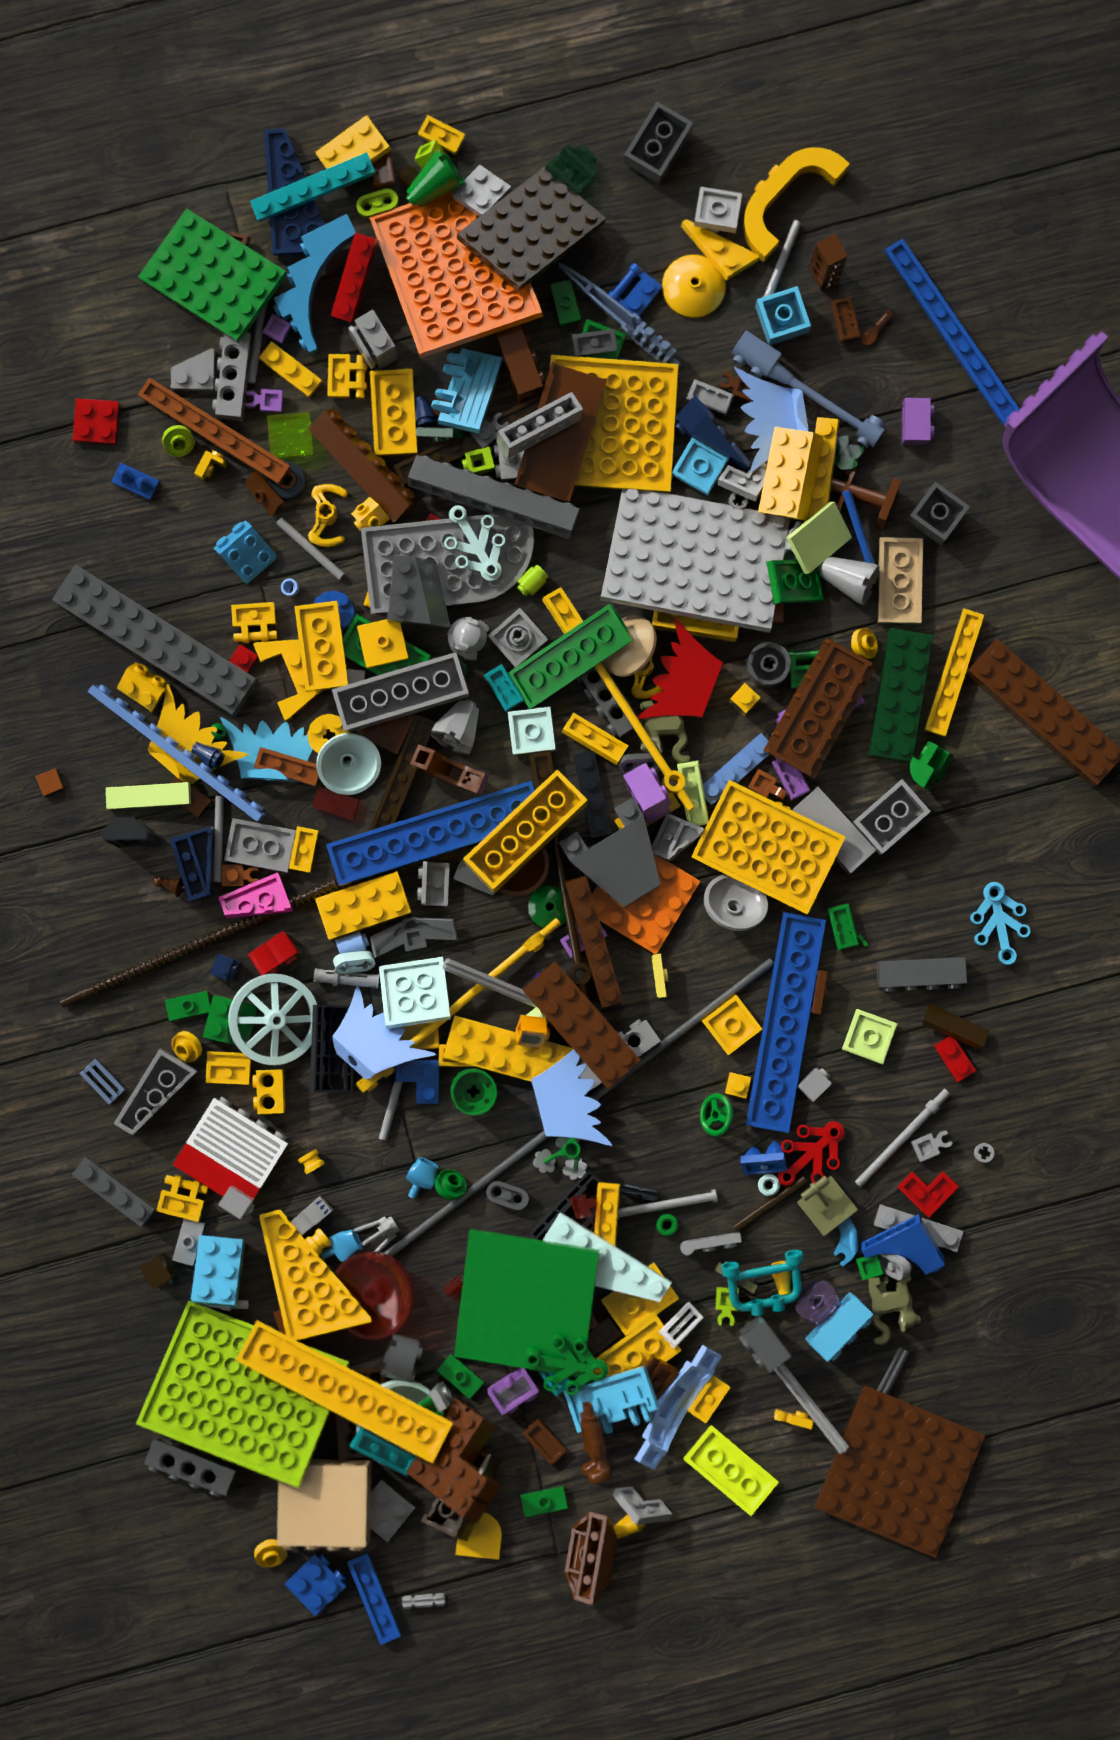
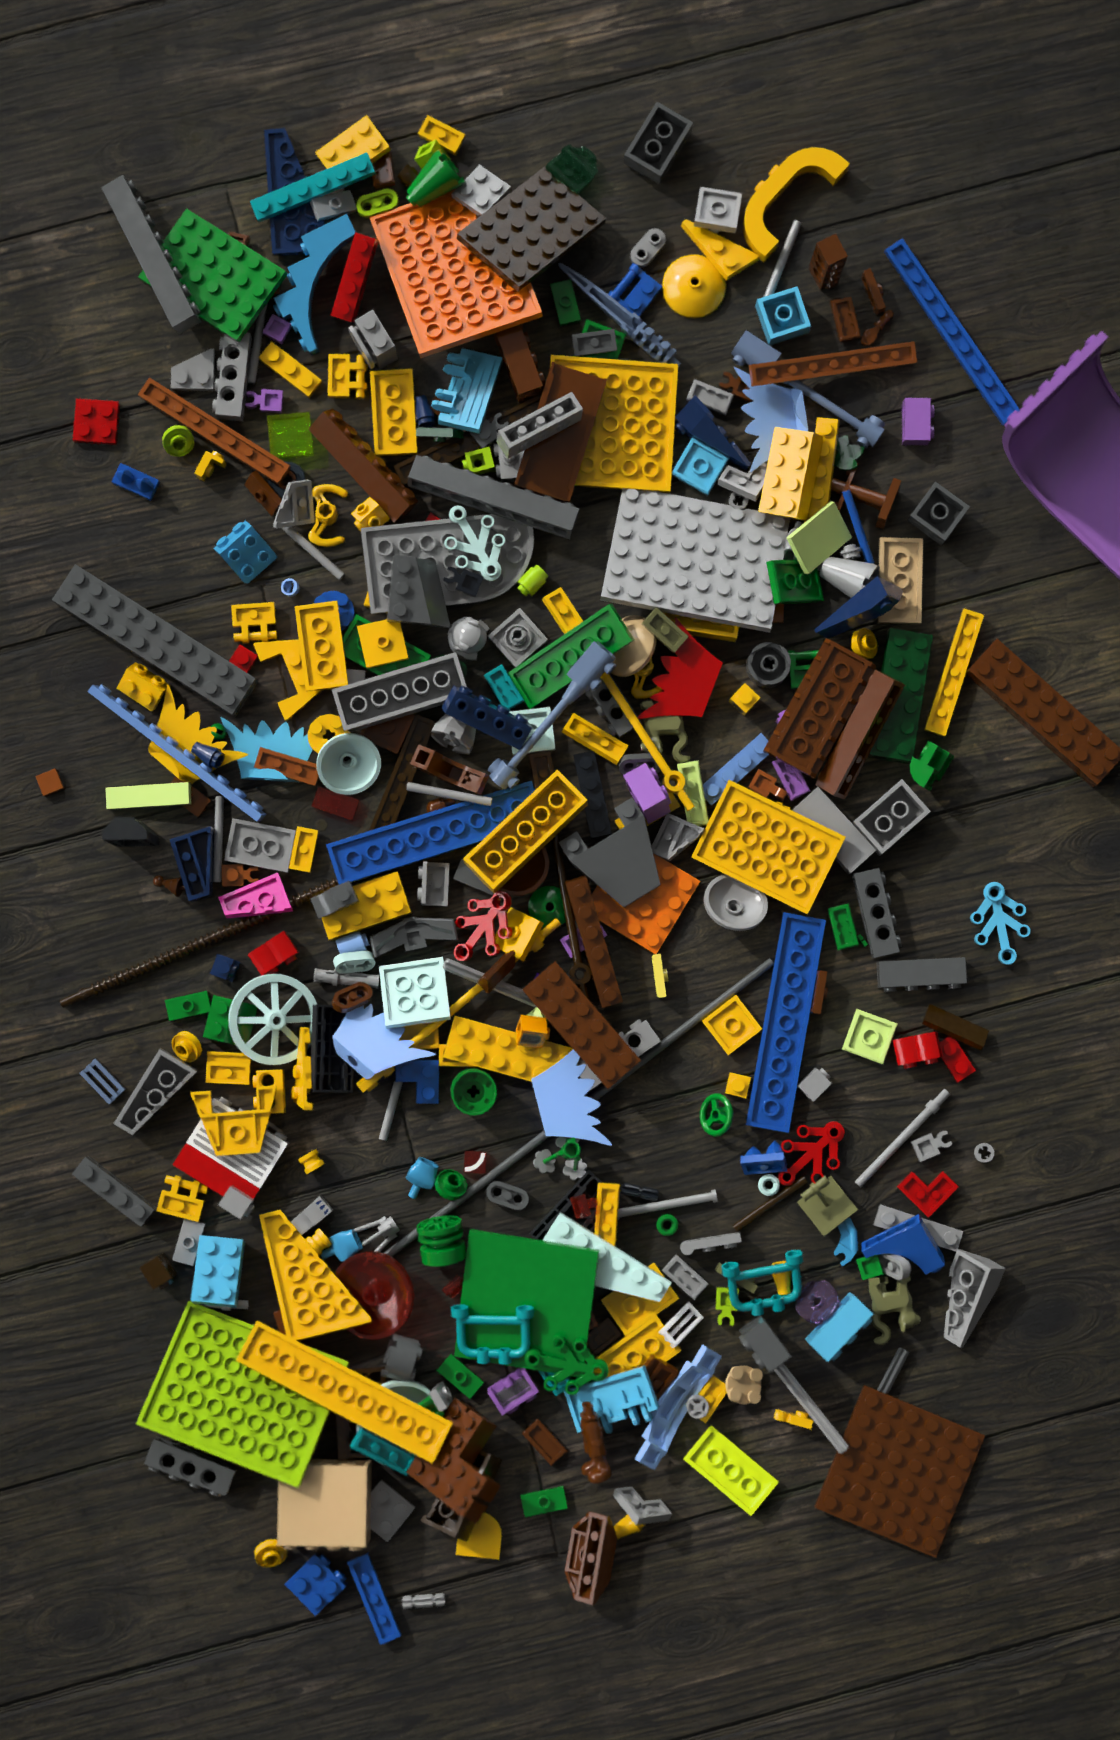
none -> dark grey brick [101,175,201,334]
none -> yellow wing [191,1085,277,1156]
none -> light grey wing [273,480,315,529]
none -> yellow wing [291,1027,312,1110]
none -> light grey plate [310,190,357,221]
none -> dark grey arch [311,881,359,919]
none -> reddish brown plate [332,982,372,1013]
none -> light grey bar [407,782,493,806]
none -> green wheel [417,1215,467,1267]
none -> reddish brown cylinder [426,797,456,813]
none -> dark blue brick [442,685,532,750]
none -> black plate [443,567,483,597]
none -> teal bar [451,1304,534,1364]
none -> plant [454,891,512,961]
none -> clear red tile [464,1151,487,1174]
none -> reddish brown slope [477,950,516,993]
none -> sand blue bar [488,641,616,790]
none -> yellow plate [493,907,544,962]
none -> light grey plate [631,229,666,268]
none -> olive plate [641,608,689,653]
none -> light grey plate [662,1254,708,1300]
none -> light grey wheel [686,1394,709,1419]
none -> tan piece [725,1366,763,1404]
none -> dark orange plate [749,341,917,387]
none -> dark blue wedge [814,576,903,639]
none -> reddish brown brick [815,670,905,799]
none -> light grey plate [840,544,861,560]
none -> dark grey brick [852,868,902,959]
none -> reddish brown plate [861,268,886,316]
none -> red brick [893,1031,942,1069]
none -> light grey wedge [944,1249,1005,1348]

